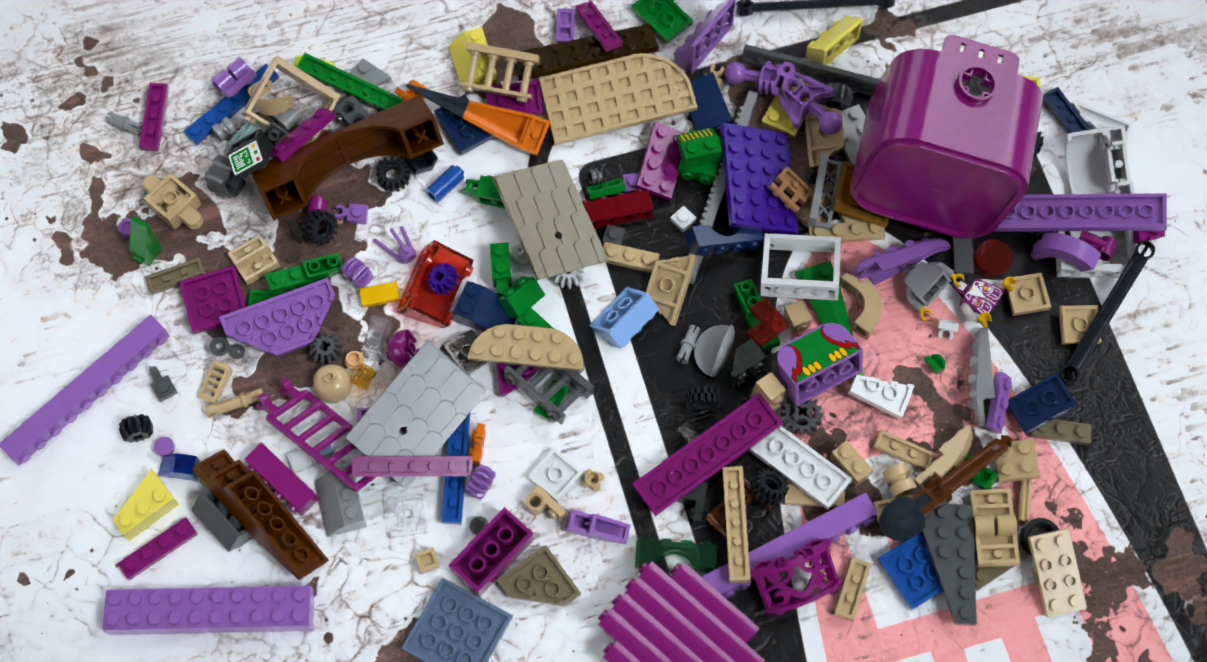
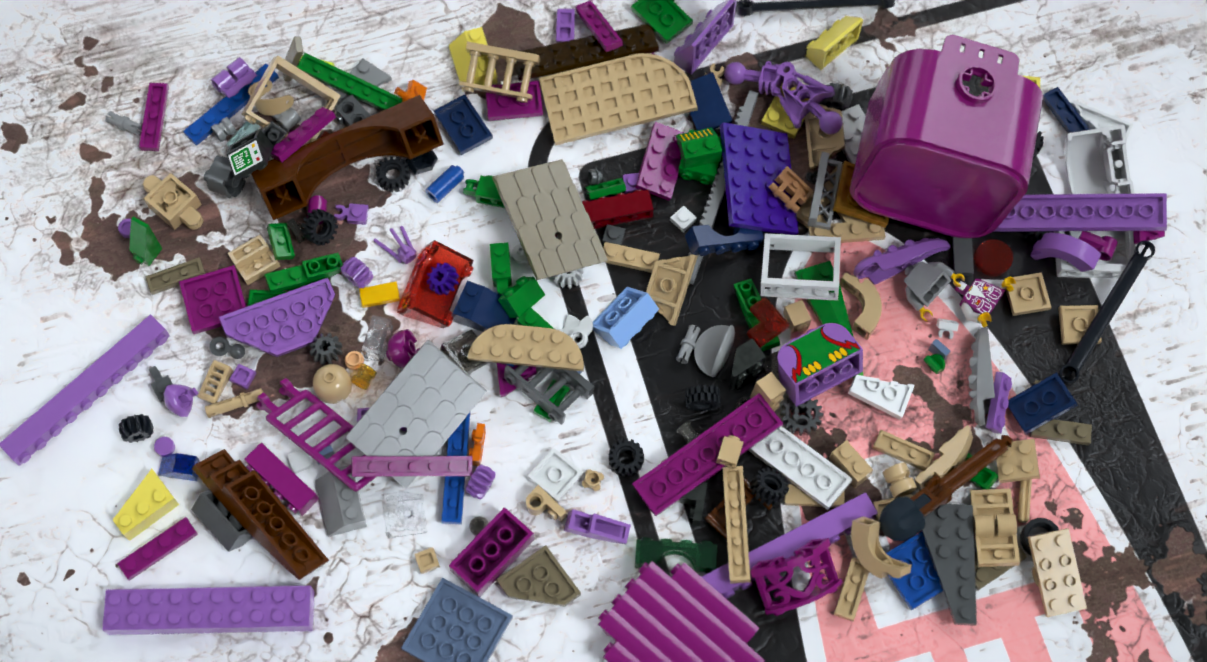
orange plate [406,84,550,156] -> none
dark grey plate [741,44,880,96] -> none
none -> medium lavender piece [164,384,199,417]
none -> medium lavender tile [229,363,257,390]
none -> green plate [267,223,295,260]
none -> dark tan tile [283,36,304,81]
none -> white plate [558,315,593,349]
none -> black tyre [609,438,644,477]
none -> tan brick [716,435,743,468]
none -> tan arch [851,516,911,579]
none -> sand blue tile [928,339,951,361]

